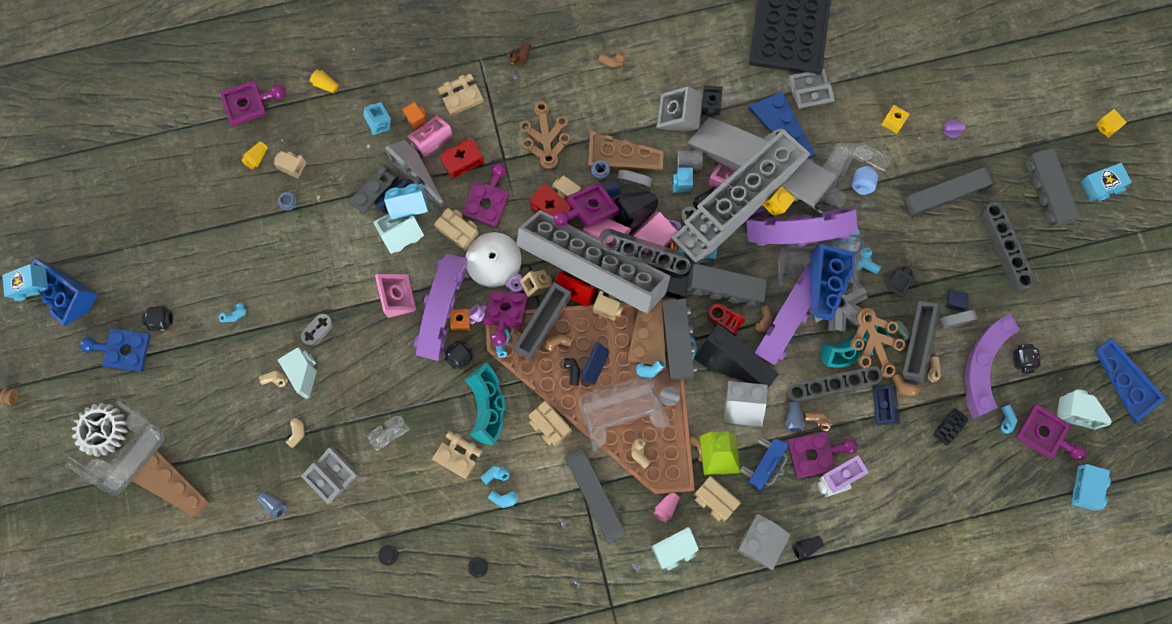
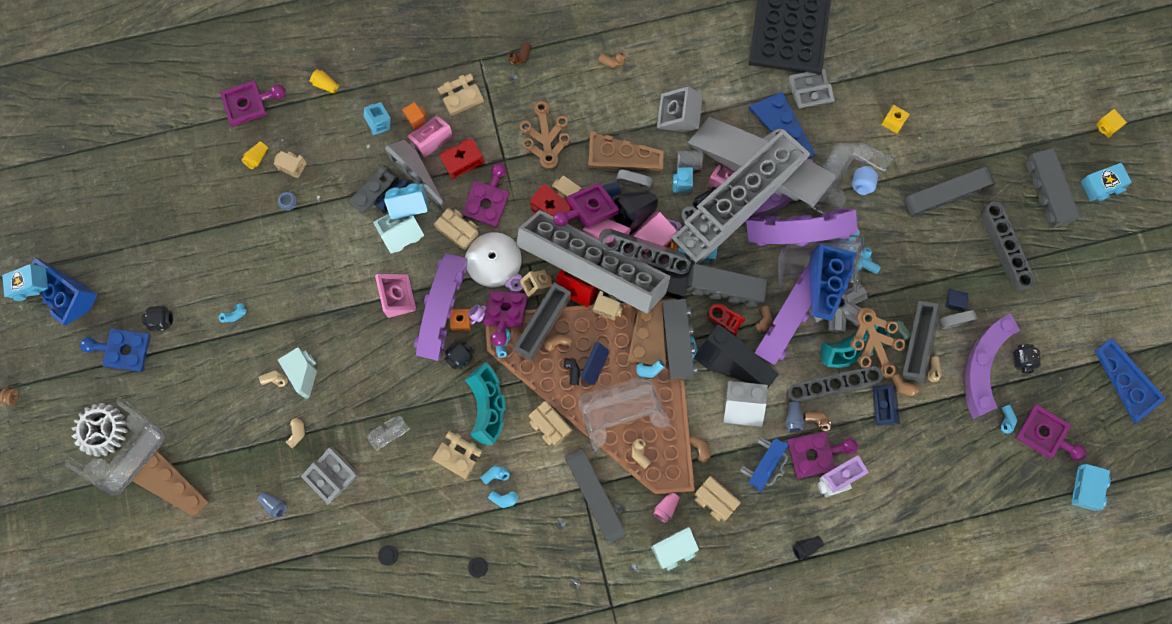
light grey beam [301,314,333,347] -> none
sand blue cone [591,160,610,182] -> none
light grey plate [660,387,681,406] -> none
lime slope [700,431,741,475] -> none
black brick [701,85,723,116] -> none
light grey slope [737,514,790,570] -> none
yellow brick [762,185,796,217] -> none
black bracket [886,266,915,298] -> none
black tyre [933,408,969,446] -> none
medium lavender plate [943,120,965,138] -> none
light aqua slope [1057,390,1112,430] -> none

